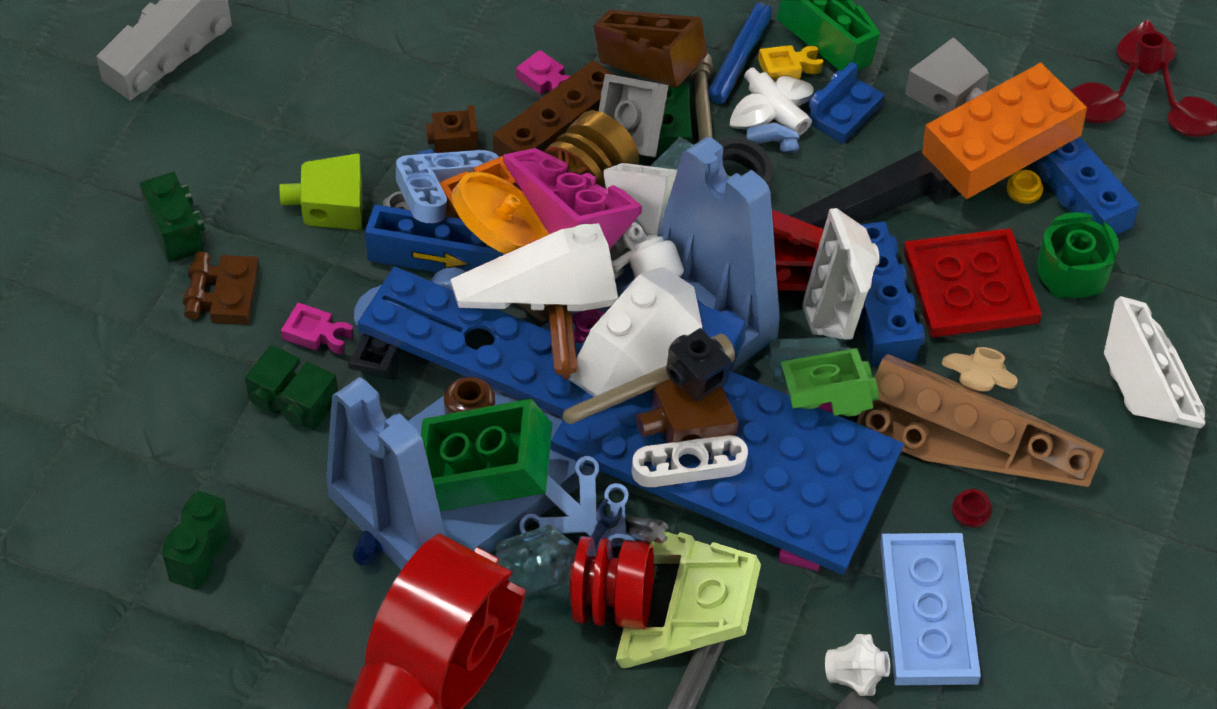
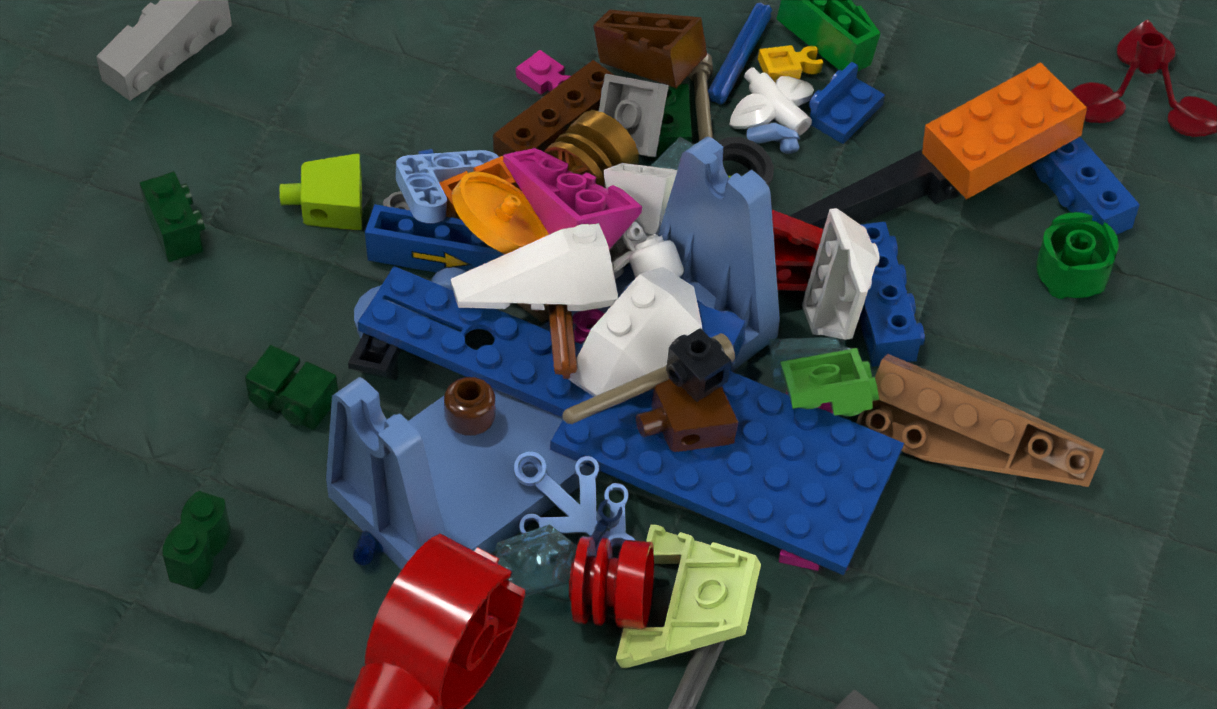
reddish brown plate [183,252,260,325] -> none
dark pink plate [281,303,354,354] -> none
green brick [421,399,552,511] -> none
reddish brown brick [426,105,478,153] -> none
dark grey axle [625,516,669,544] -> none
white beam [631,435,748,487] -> none
white rock [825,634,890,696] -> none
light blue plate [880,533,981,685] -> none
red plate [903,228,1042,338] -> none
light grey torso [905,38,989,115] -> none
tan plate [942,347,1018,392] -> none
dark red plate [952,489,992,528] -> none
yellow plate [1006,170,1043,204] -> none
white wedge [1104,296,1205,429] -> none

